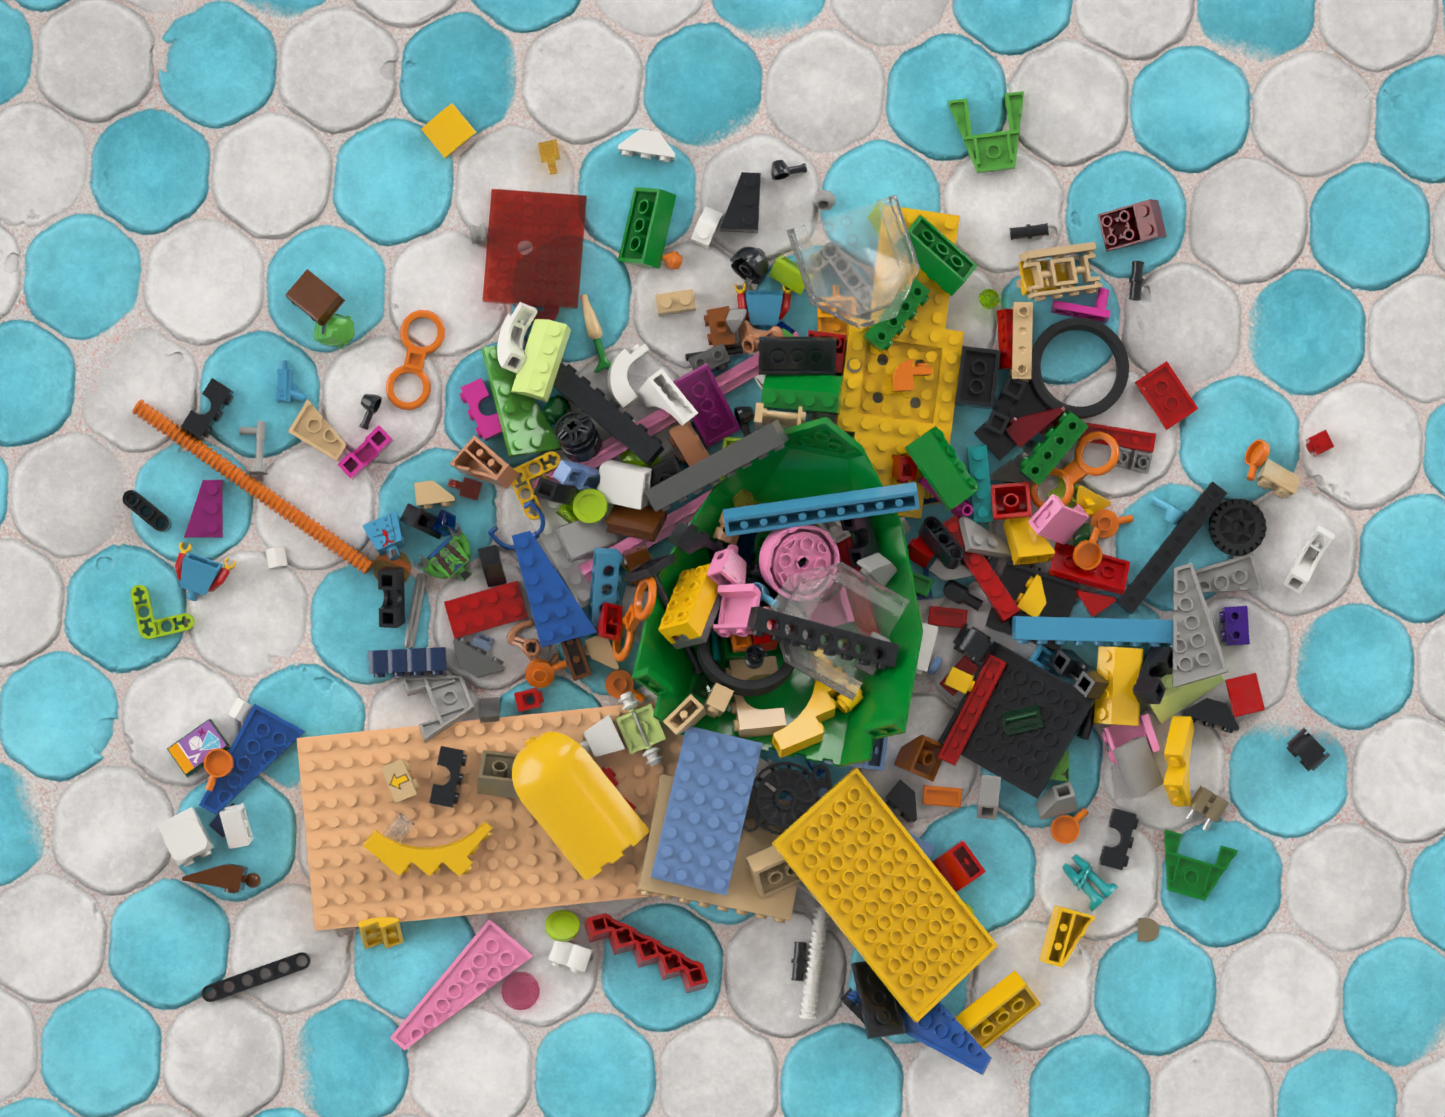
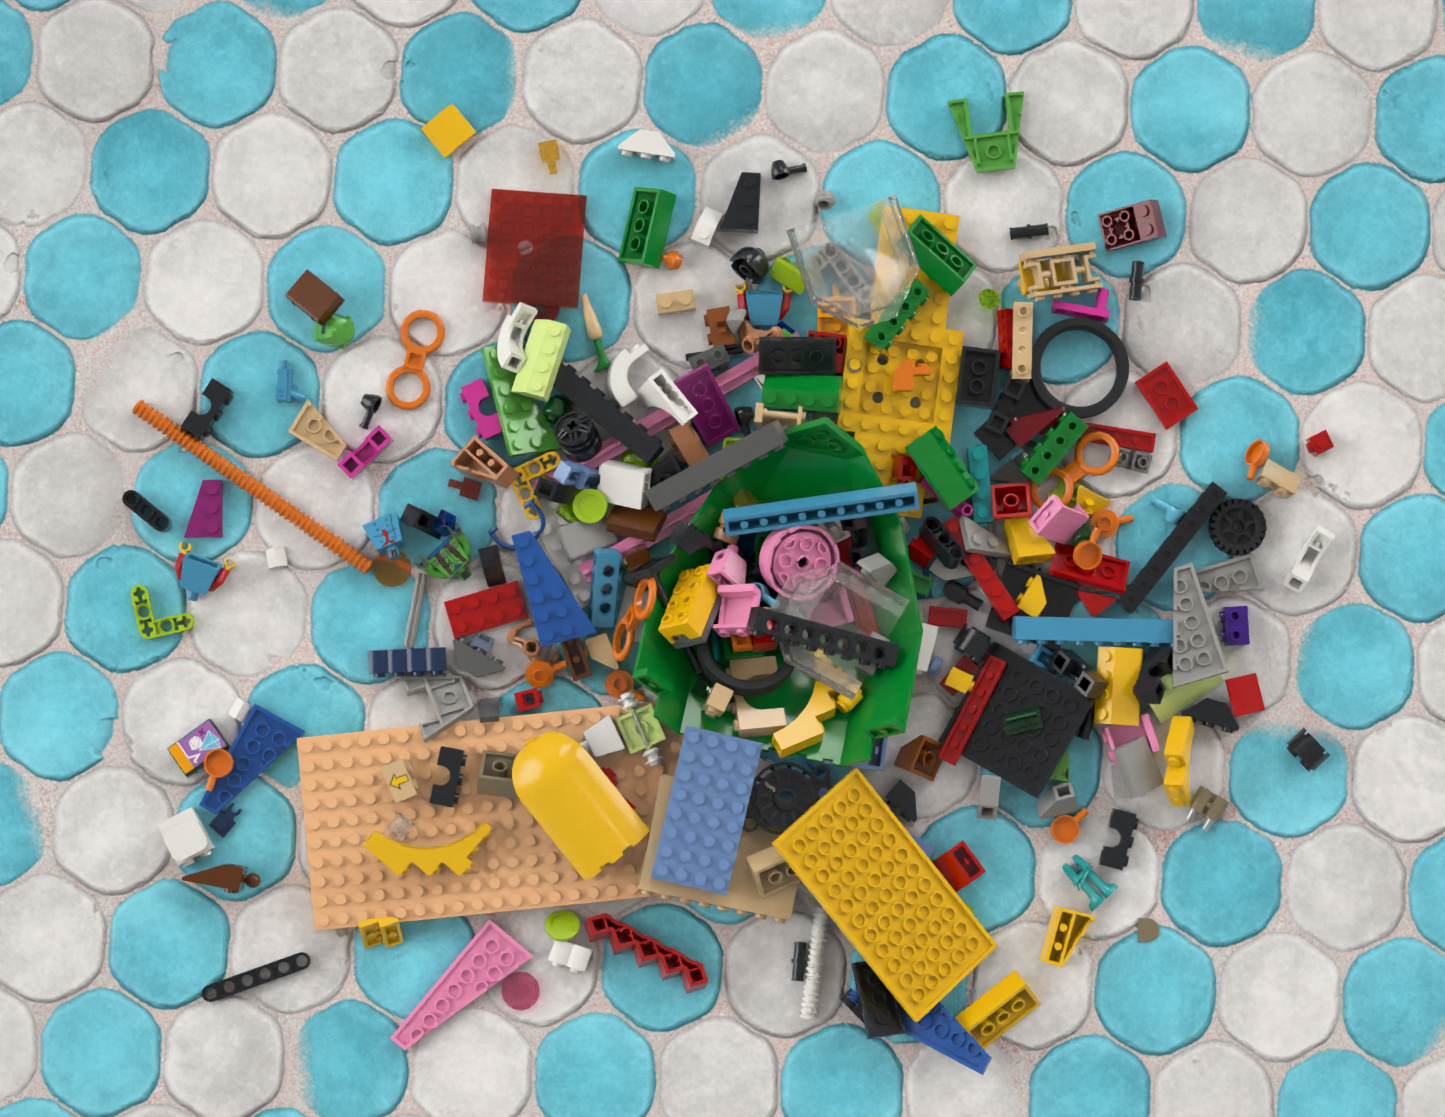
white hinge [219,803,253,849] -> none
light grey piece [239,421,268,475] -> none
black arch [378,566,405,628] -> none
tan slope [414,480,456,510] -> none
red slope [596,602,623,642] -> none
tan slope [663,694,706,735] -> none
black wheel [744,645,765,669] -> none
orange tile [922,785,962,808] -> none
green wing [1164,829,1238,901] -> none

